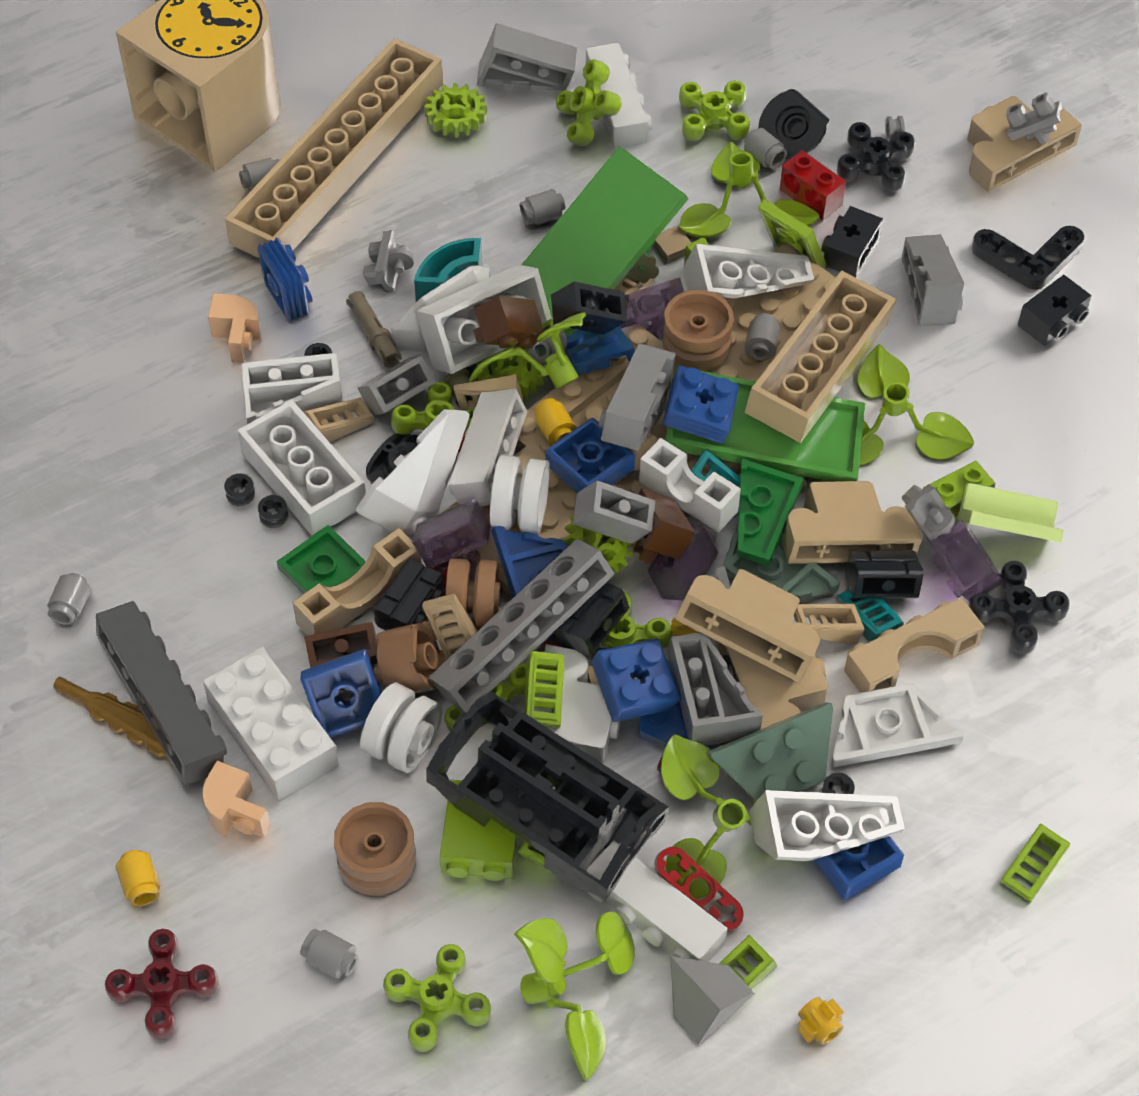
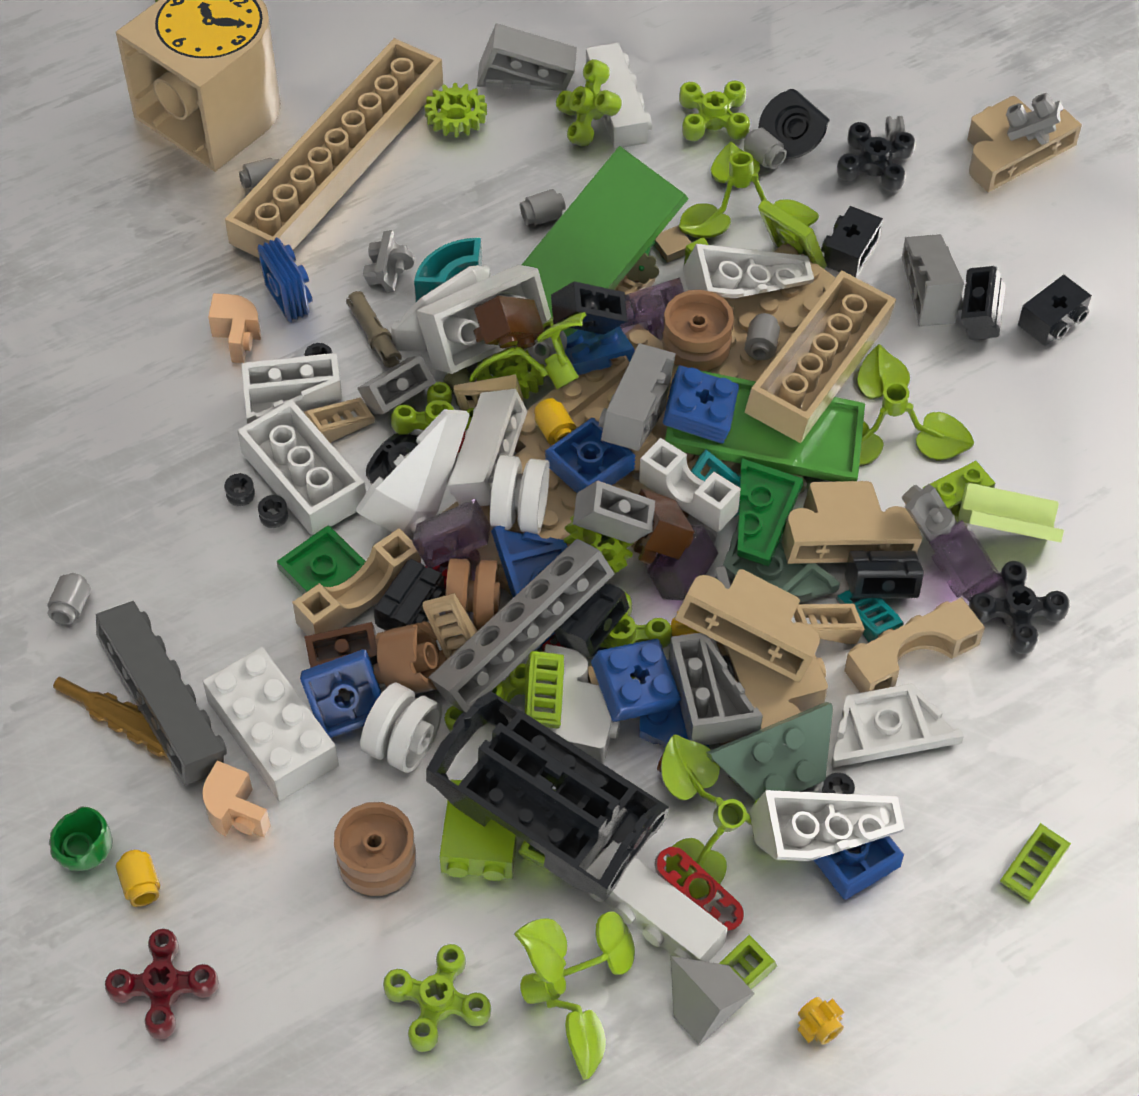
light grey brick [300,929,358,979] -> none
red brick [779,150,846,221] -> none
black beam [971,225,1084,290] -> none
none -> green hair [49,806,113,871]
none -> black brick [961,266,1005,340]

